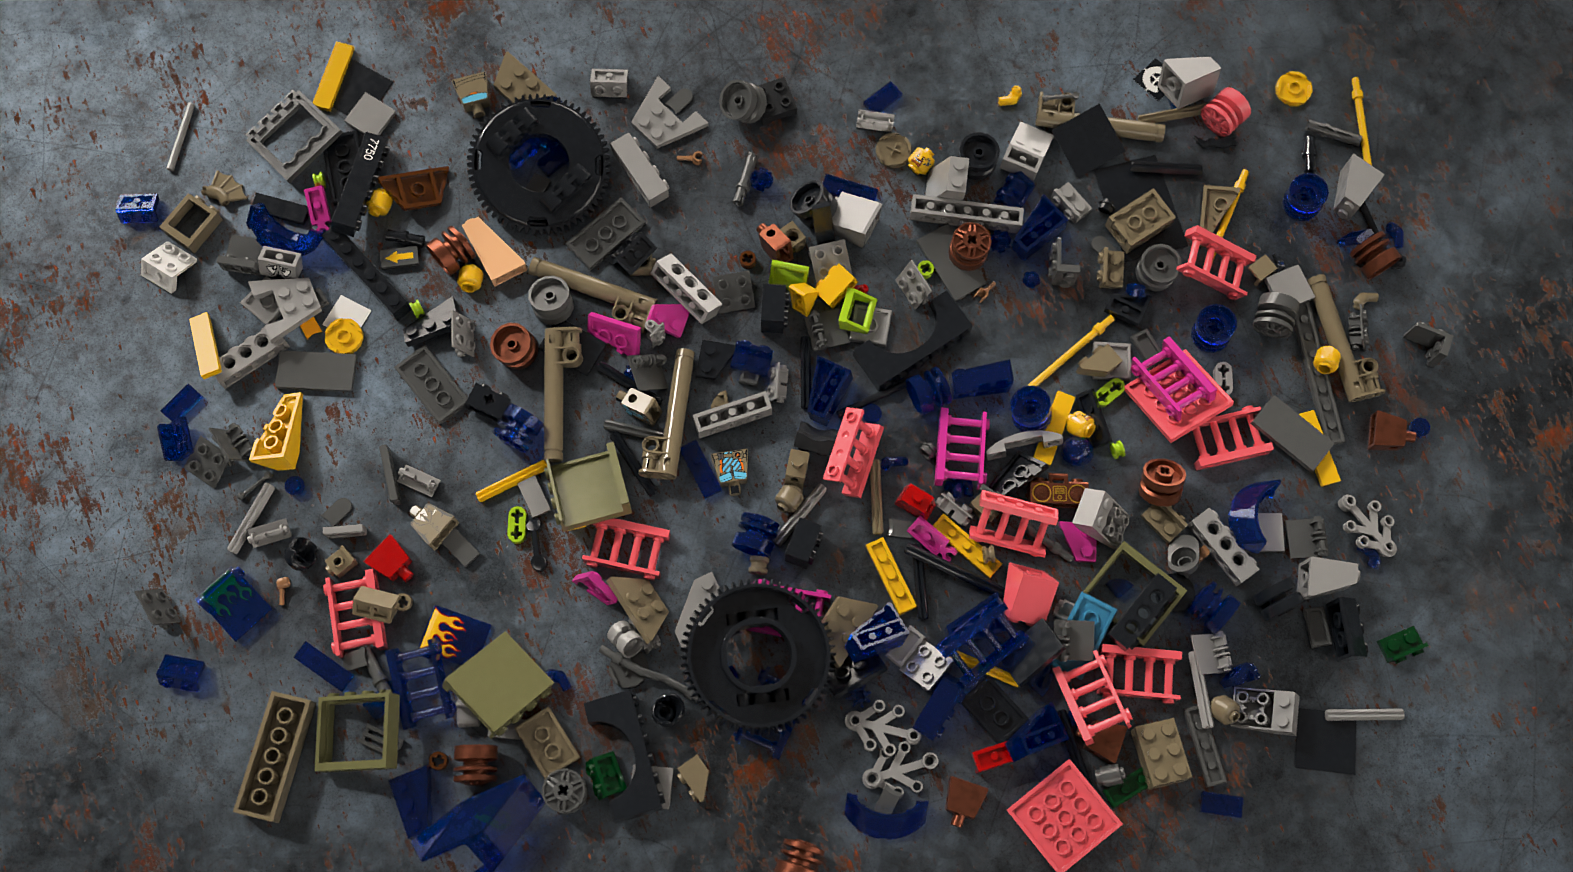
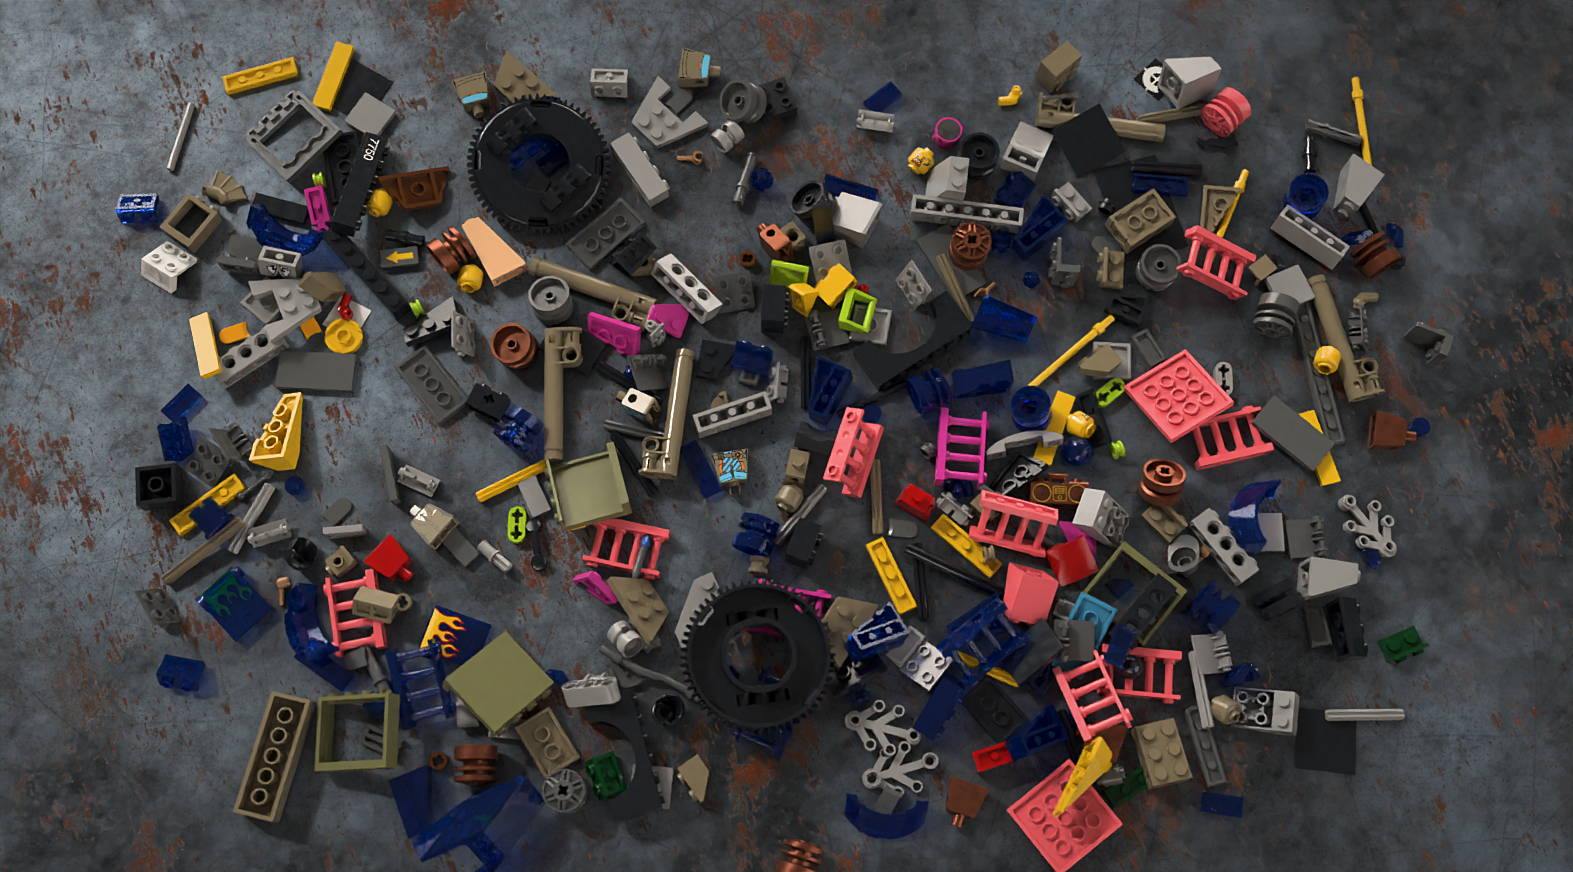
dark tan tile [875,132,912,168] -> none
clear blue arm [880,457,909,470] -> none
dark pink plate [907,515,958,562] -> none
lime bush [917,260,934,279] -> none
clear blue tile [1126,283,1146,296] -> none
dark pink fence [1131,336,1217,422] -> none
clear blue wheel [1191,304,1237,353] -> none
yellow tile [1275,71,1312,106] -> none
none -> black brick [135,463,184,511]
none -> dark tan axle [161,517,245,585]
none -> yellow tile [169,473,247,536]
none -> clear blue piece [188,497,234,540]
none -> light orange piece [219,322,251,344]
none -> yellow tile [222,57,299,95]
none -> clear blue windscreen [284,583,340,660]
none -> dark tan slope [298,272,346,302]
none -> red arm [337,293,354,320]
none -> light grey axle [477,540,512,573]
none -> light grey piece [561,672,621,707]
none -> dark grey piece [632,535,650,579]
none -> dark tan torso [678,48,721,88]
none -> light grey wheel [710,119,745,154]
none -> piece [932,117,963,149]
none -> dark tan axle [936,253,975,322]
none -> clear blue wedge [971,295,1037,343]
none -> dark tan brick [1035,41,1082,94]
none -> red slope [1045,535,1099,586]
none -> yellow wedge [1052,736,1113,818]
none -> clear blue tile [1103,623,1137,669]
none -> black piece [1117,654,1143,680]
none -> clear blue tile [1132,173,1188,197]
none -> light grey brick [1270,204,1350,270]

